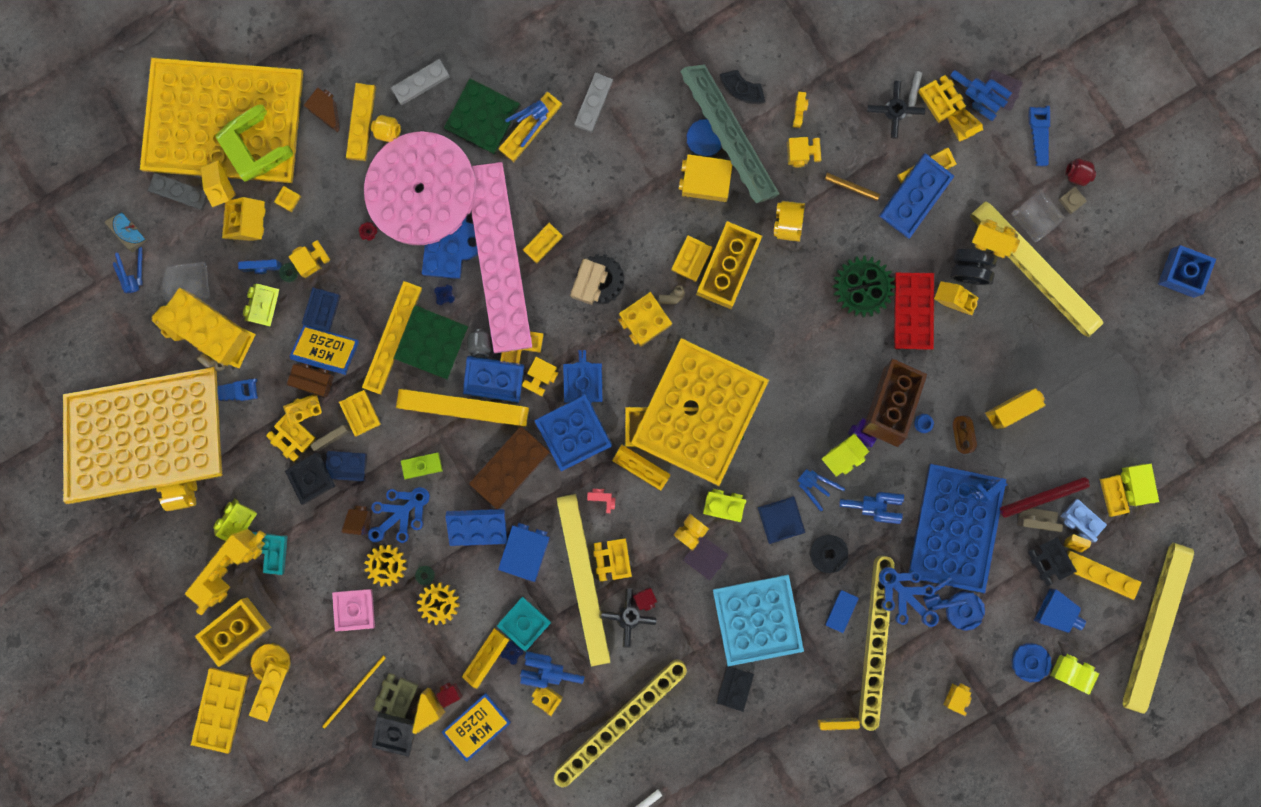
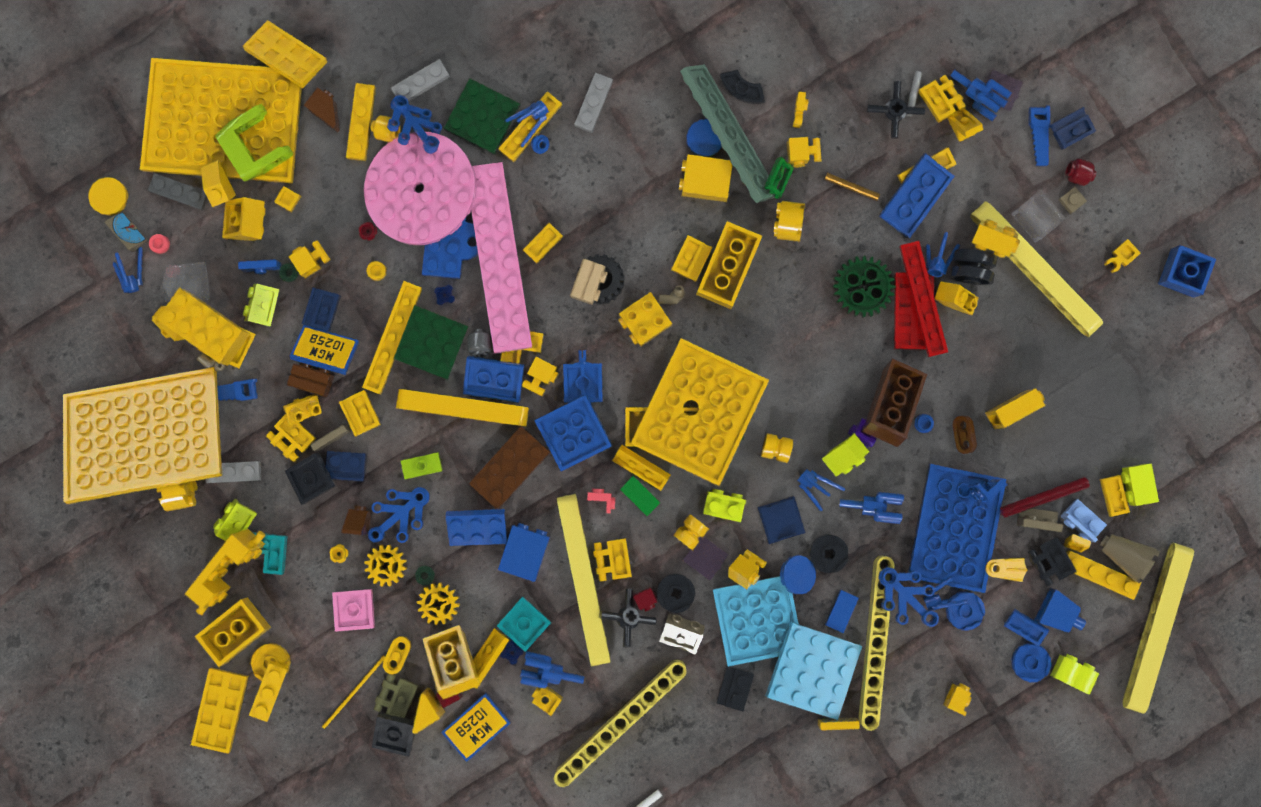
none -> yellow tile [88,177,129,216]
none -> coral tile [149,234,170,254]
none -> light grey plate [206,461,261,483]
none -> yellow plate [243,20,327,88]
none -> yellow plate [329,544,349,563]
none -> yellow tile [366,261,387,281]
none -> yellow plate [383,636,411,674]
none -> blue plant [387,95,442,154]
none -> yellow brick [423,625,480,699]
none -> blue plate [531,134,549,154]
none -> green tile [620,476,660,516]
none -> black plate [657,574,695,613]
none -> bracket [659,613,705,654]
none -> yellow brick [728,549,767,590]
none -> yellow wheel [761,433,793,463]
none -> green tile [764,157,794,199]
none -> medium azure plate [765,622,862,720]
none -> blue tile [780,555,816,594]
none -> red plate [899,241,948,357]
none -> blue plant [926,232,960,277]
none -> yellow piece [986,558,1028,582]
none -> blue plate [1004,609,1049,647]
none -> dark blue plate [1049,107,1096,150]
none -> dark tan cone [1100,534,1160,583]
none -> yellow plate [1104,239,1141,273]

